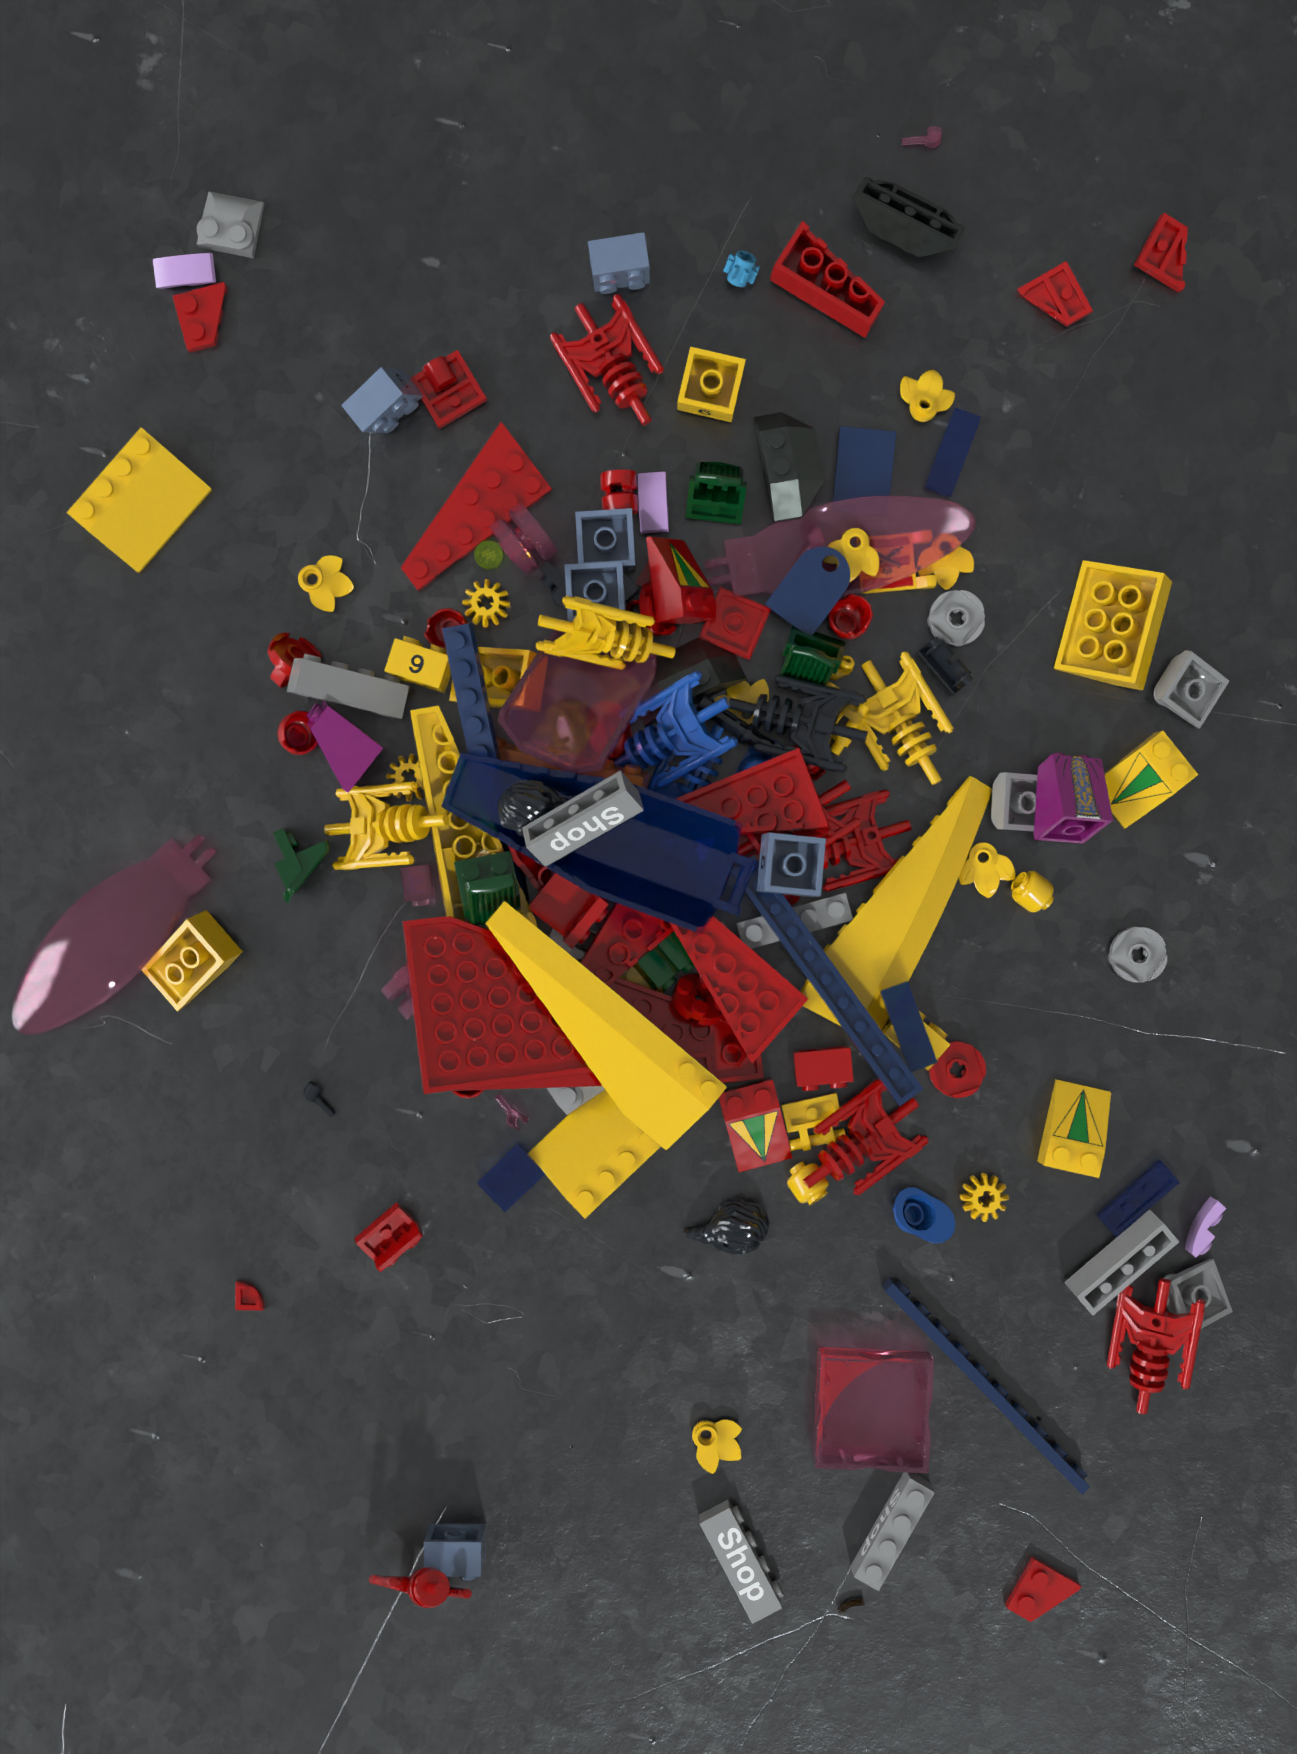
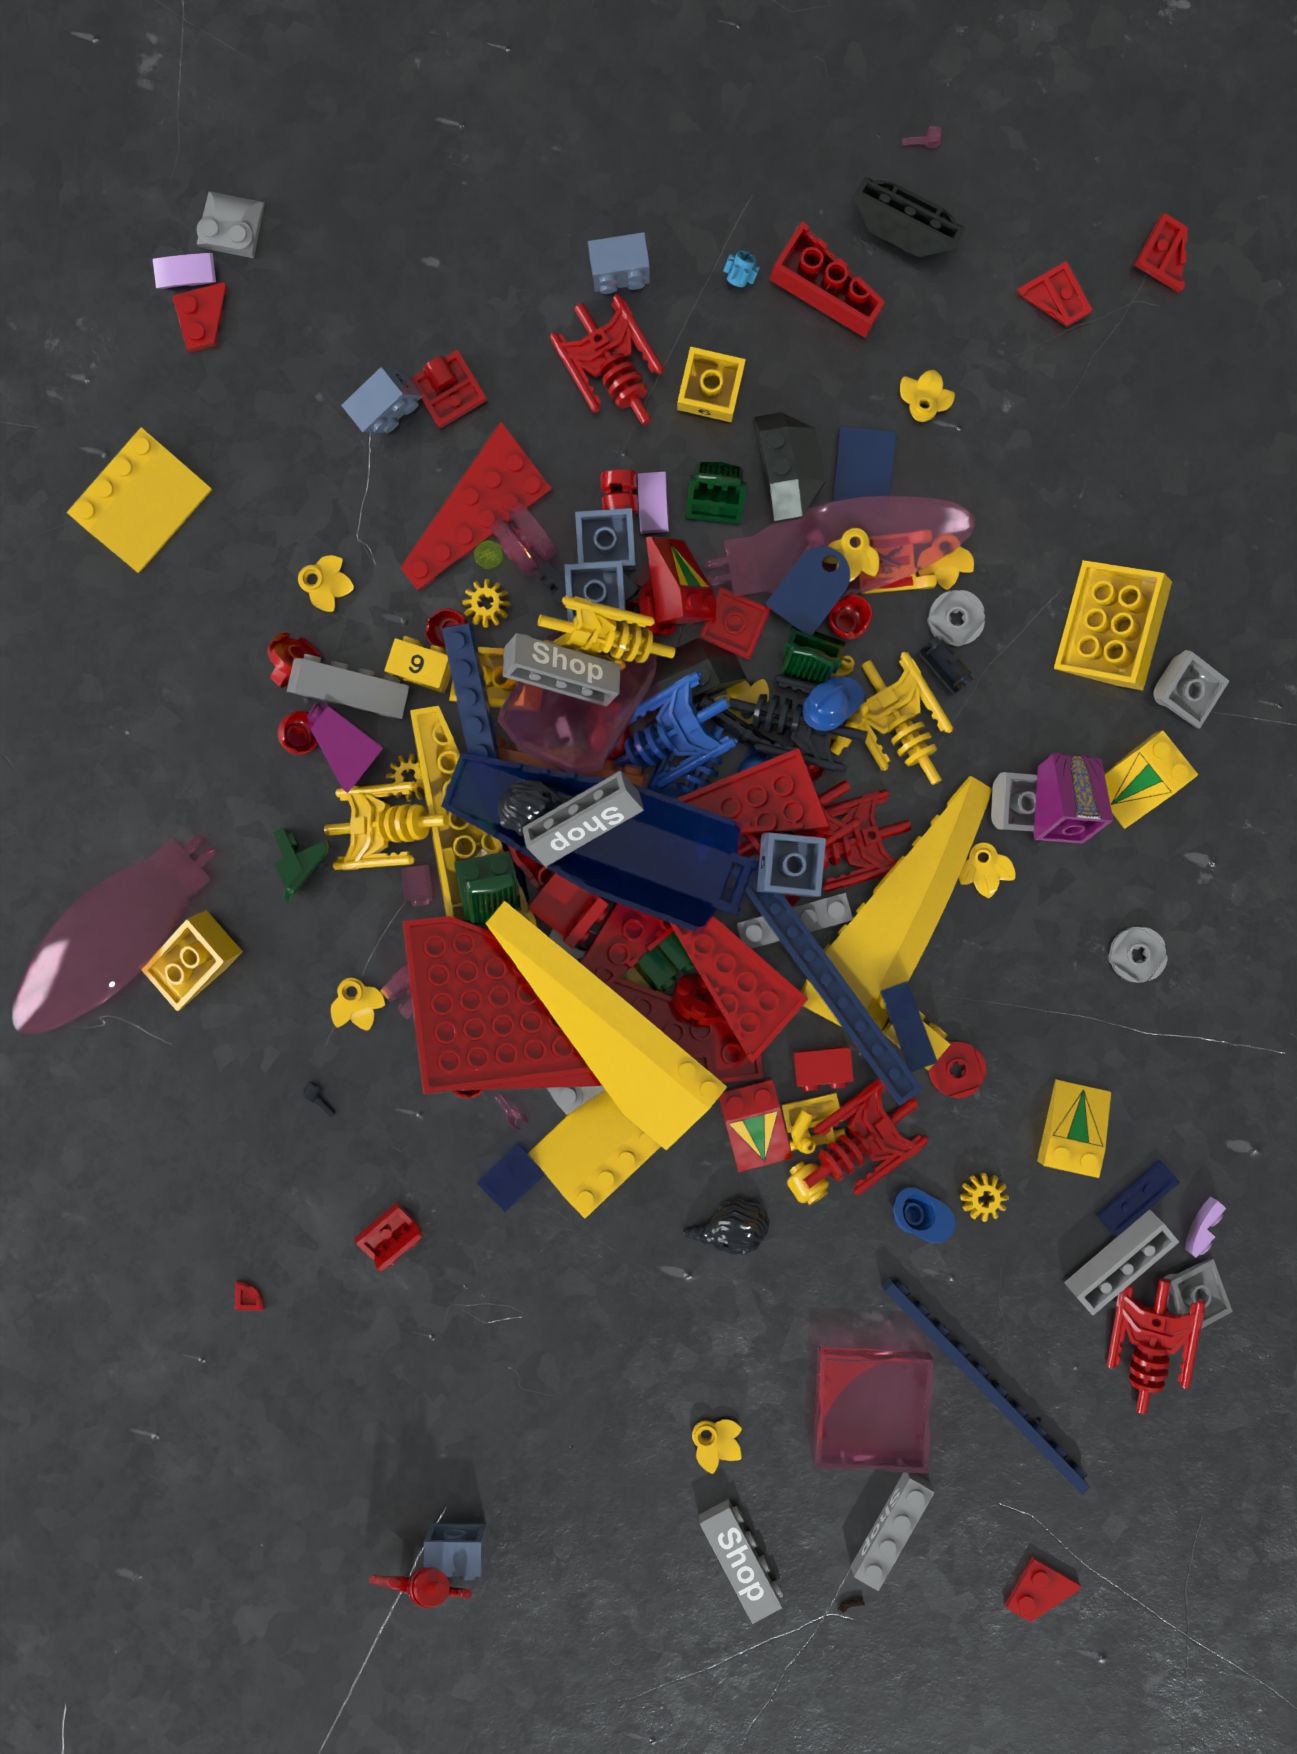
clear blue tile [924,407,981,497] -> none
yellow head [1011,871,1054,912] -> none
none -> yellow plate [331,977,385,1031]
none -> light grey brick [503,633,620,706]
none -> yellow arm [791,1110,816,1154]
none -> blue piece [802,676,865,731]

